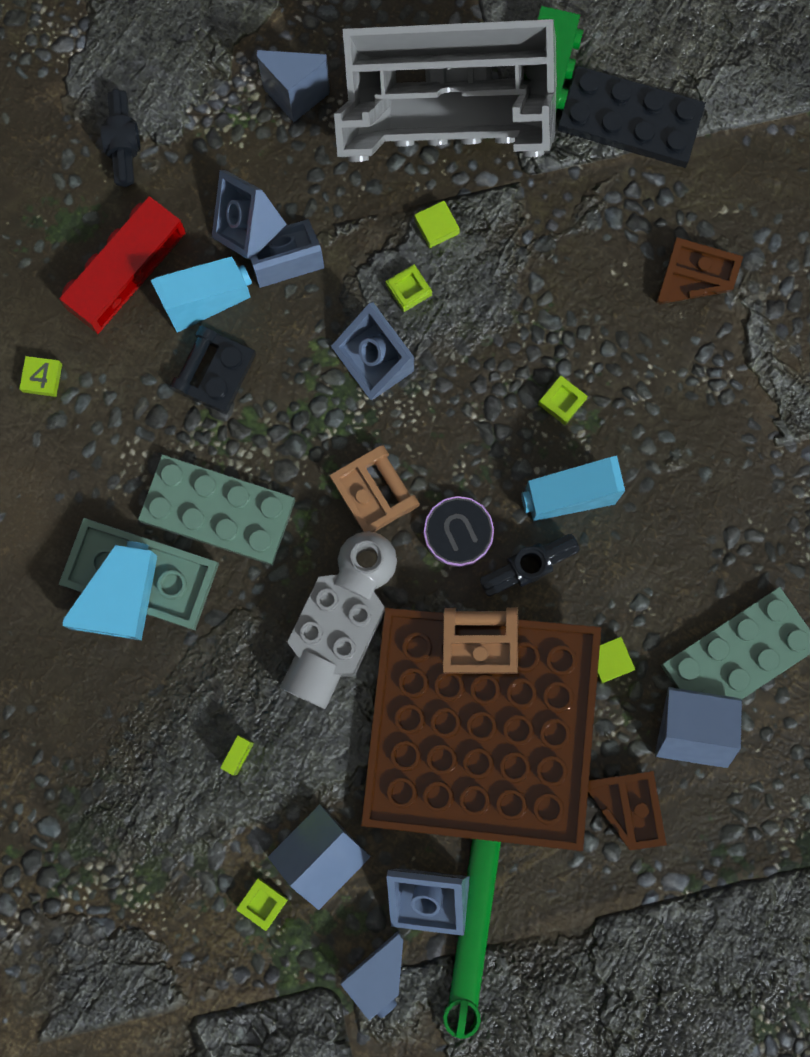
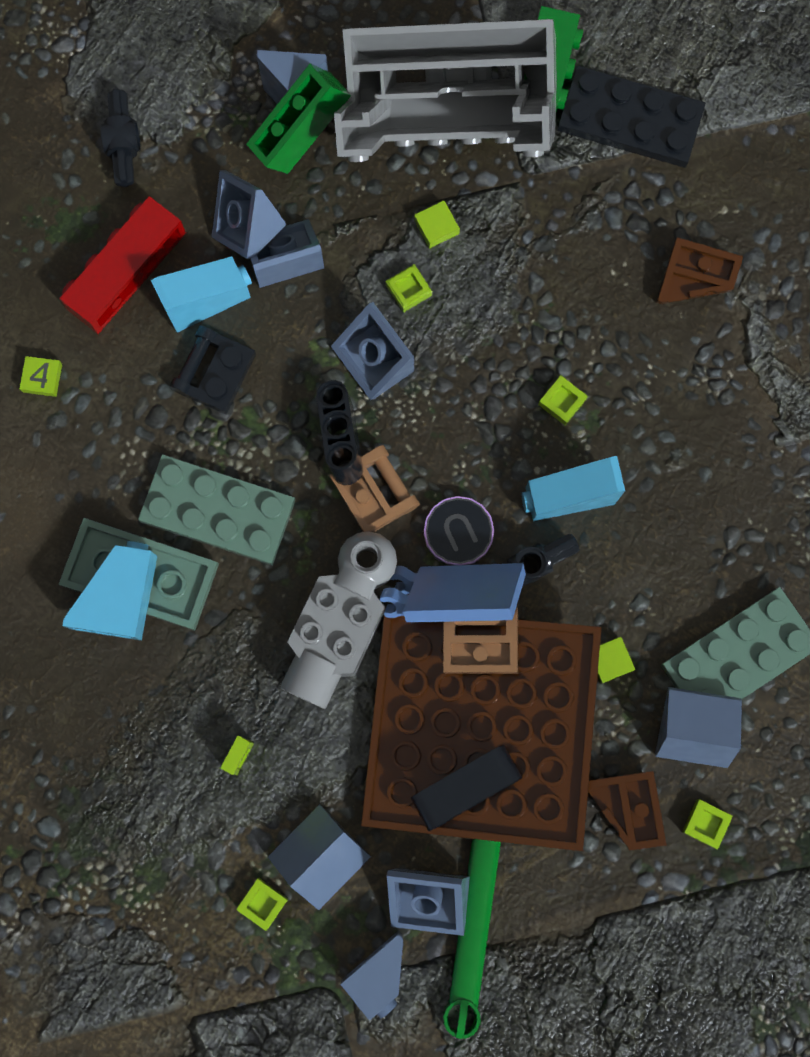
none -> green brick [246,64,351,174]
none -> black beam [316,380,363,485]
none -> medium blue tile [380,563,526,622]
none -> black beam [410,745,523,832]
none -> lime tile [682,799,733,849]

